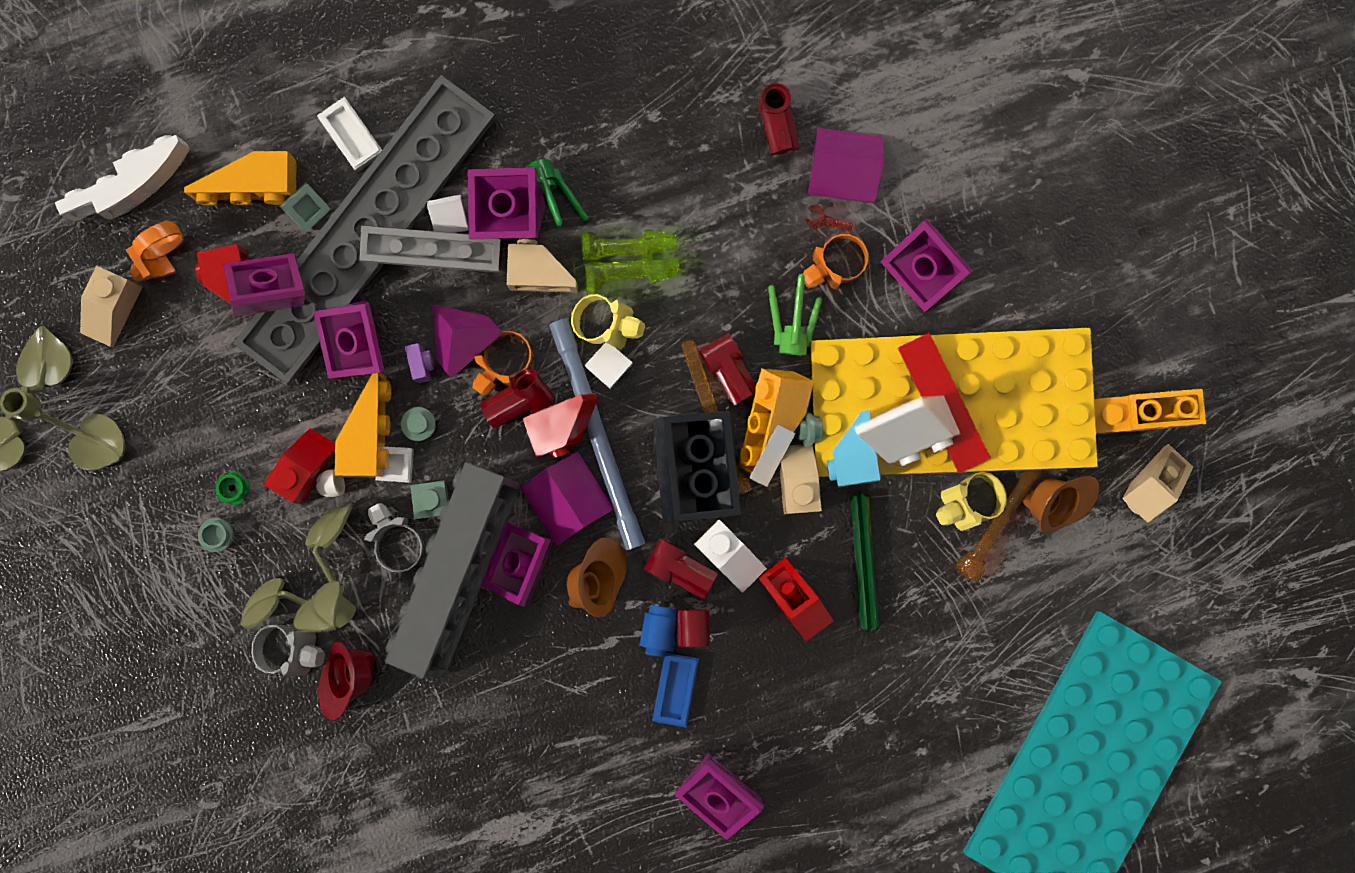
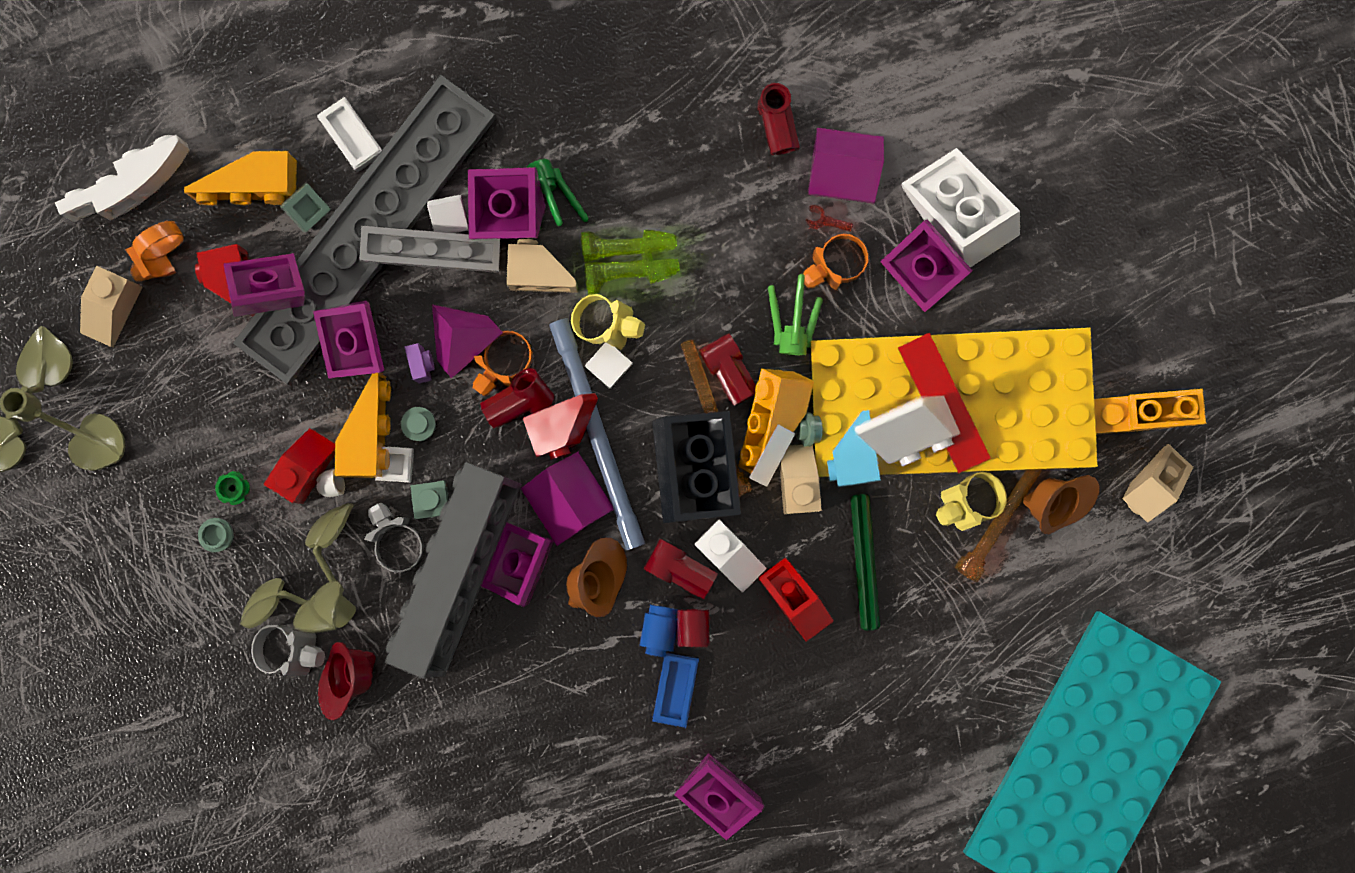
none -> white slope [902,148,1020,267]

